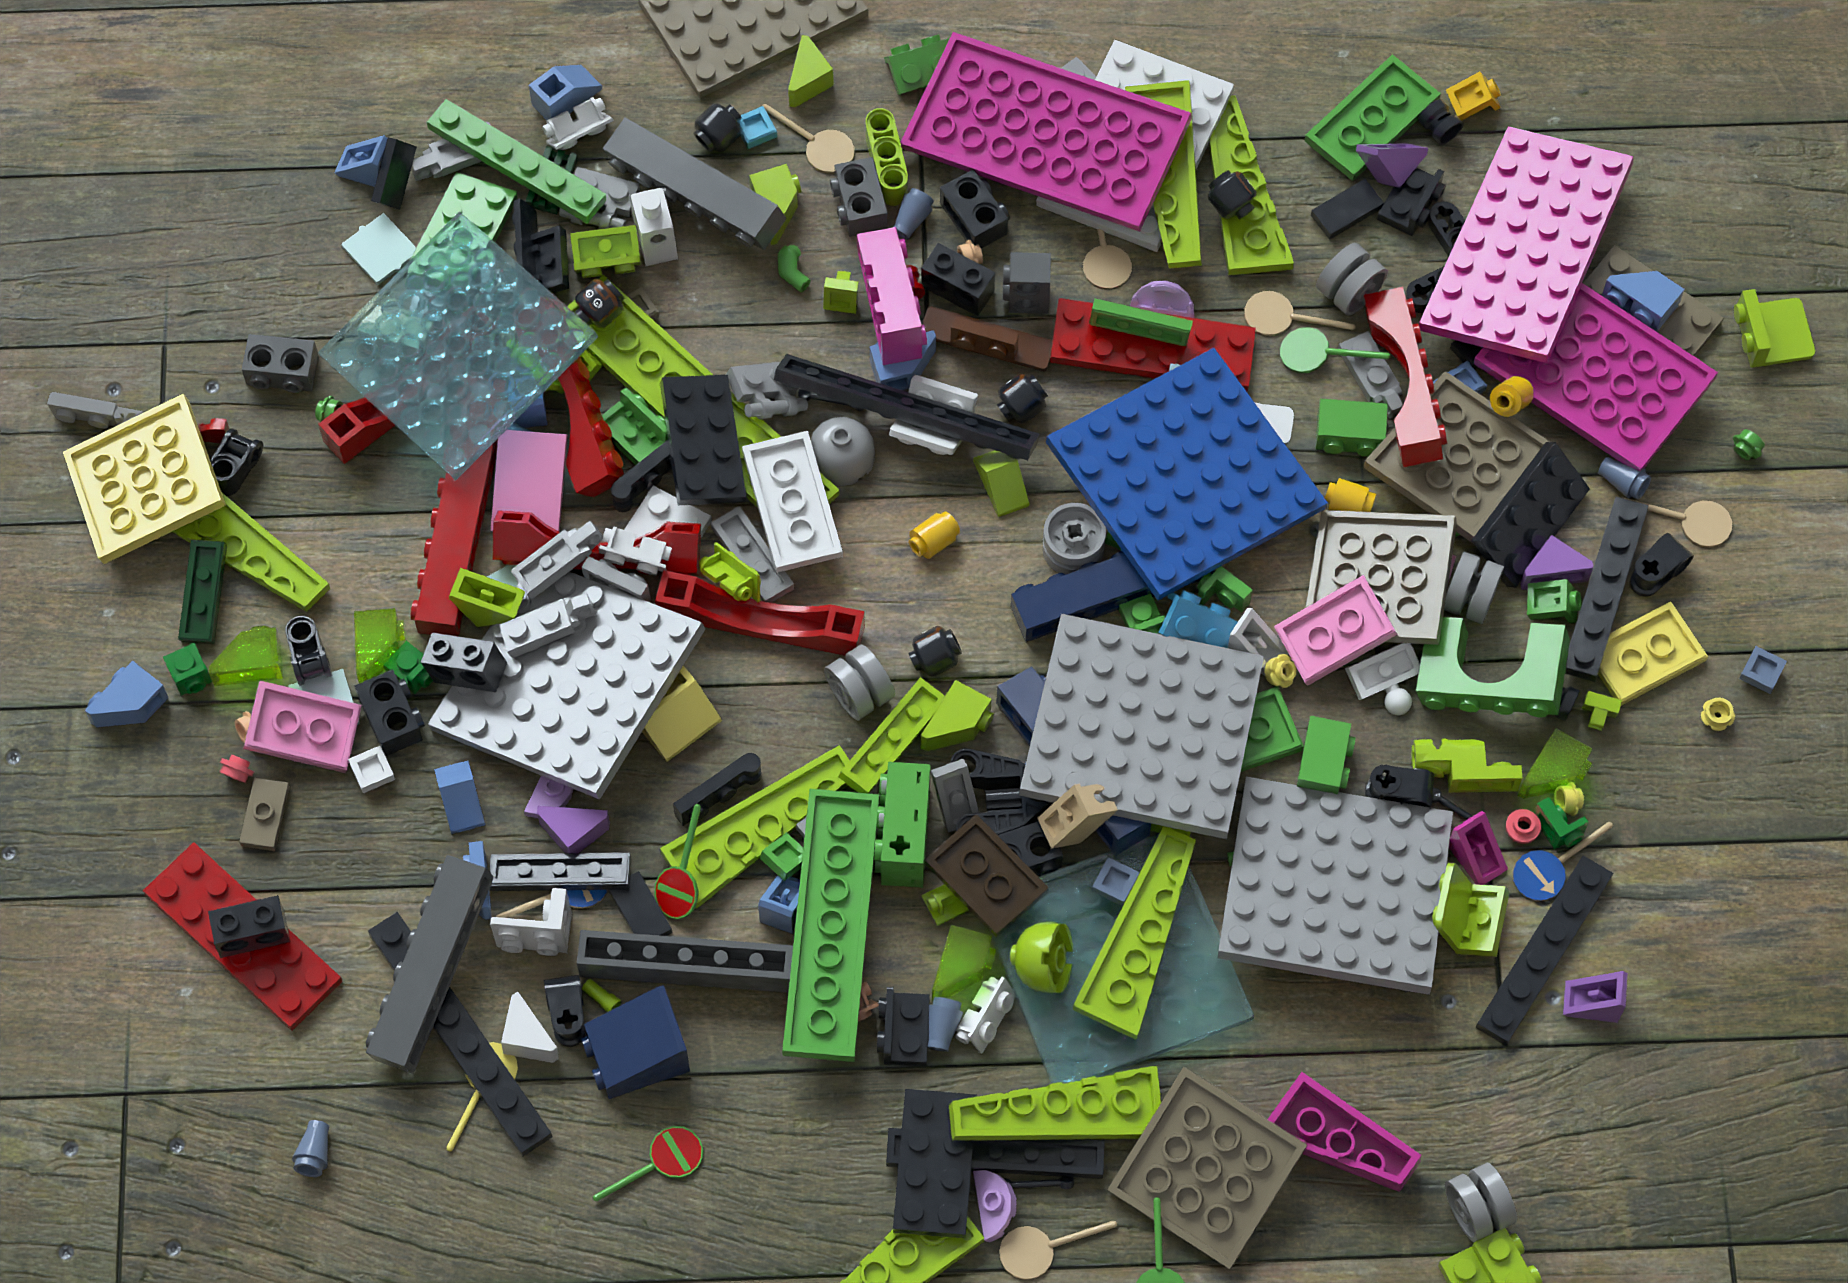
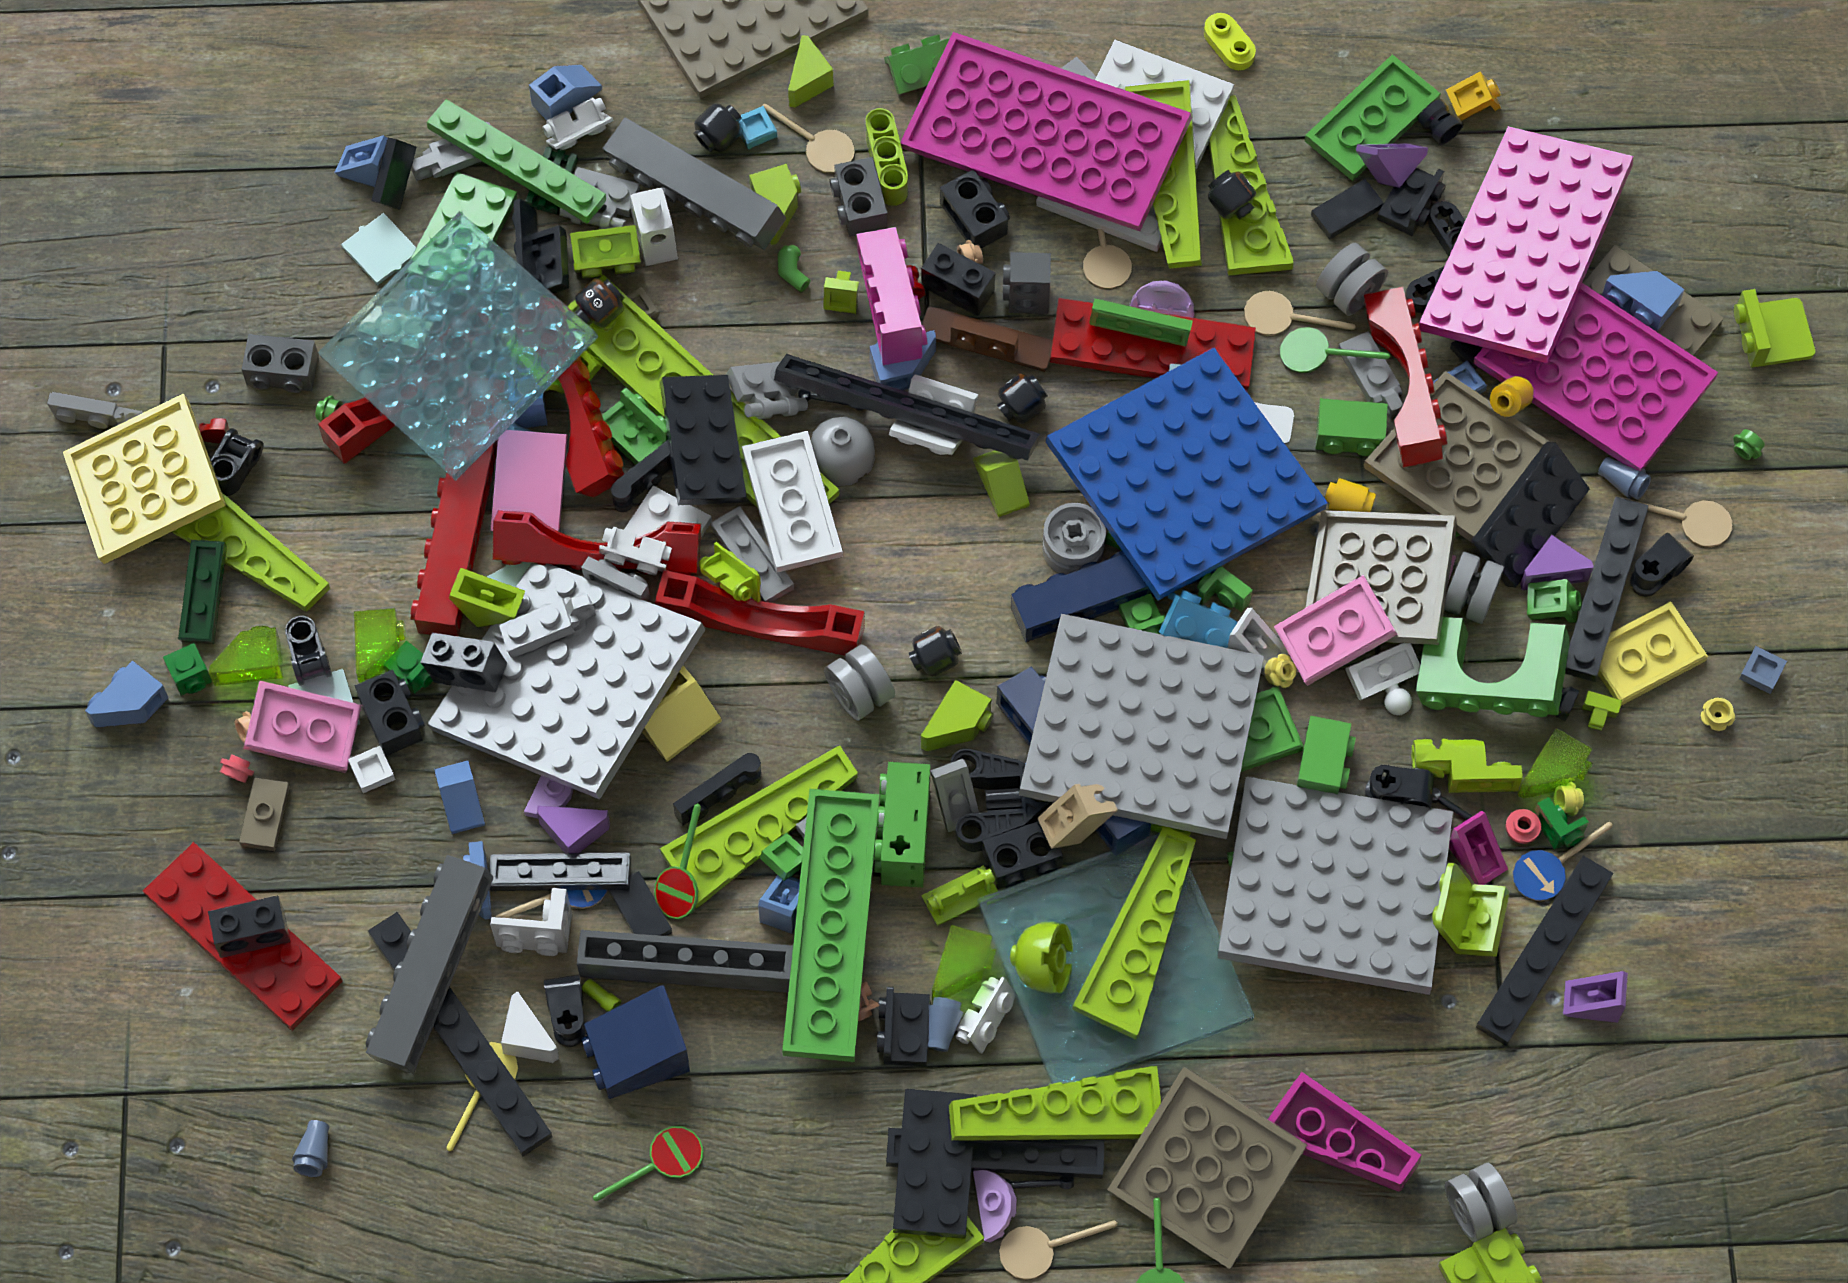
light grey hinge [511,521,603,600] -> none
lime plate [838,677,945,793] -> none
sand blue cone [893,188,934,240] -> none
yellow brick [909,511,960,559] -> none
dark brown plate [924,814,1049,938] -> none
sand blue plate [1092,857,1140,906] -> none
none -> neon yellow plate [1204,13,1256,70]

